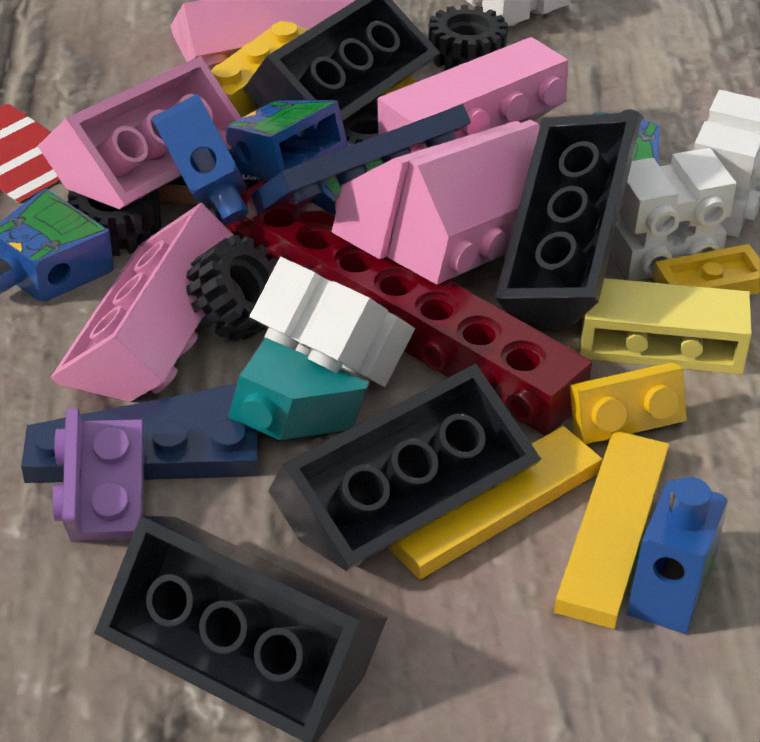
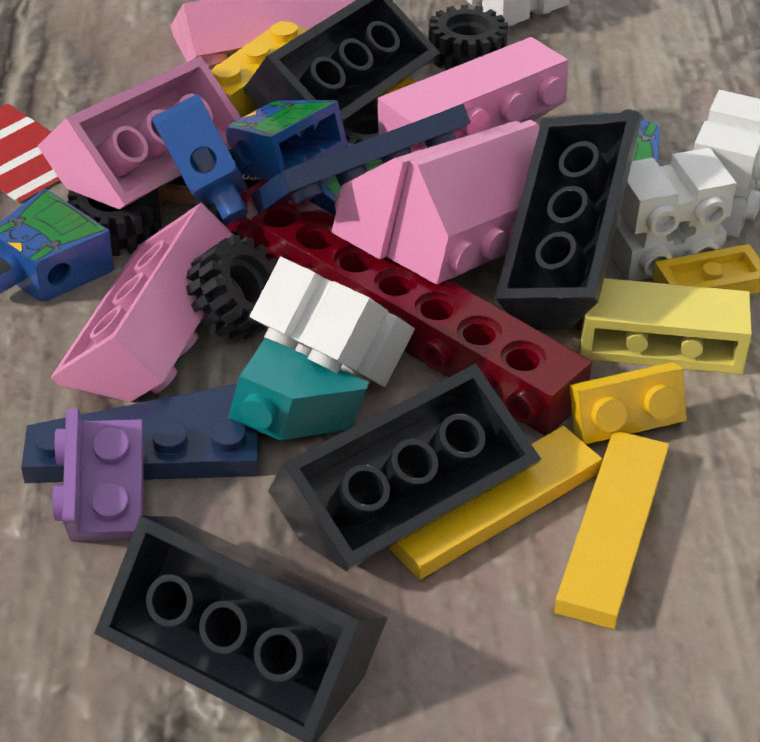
blue torso [626,477,728,635] -> none

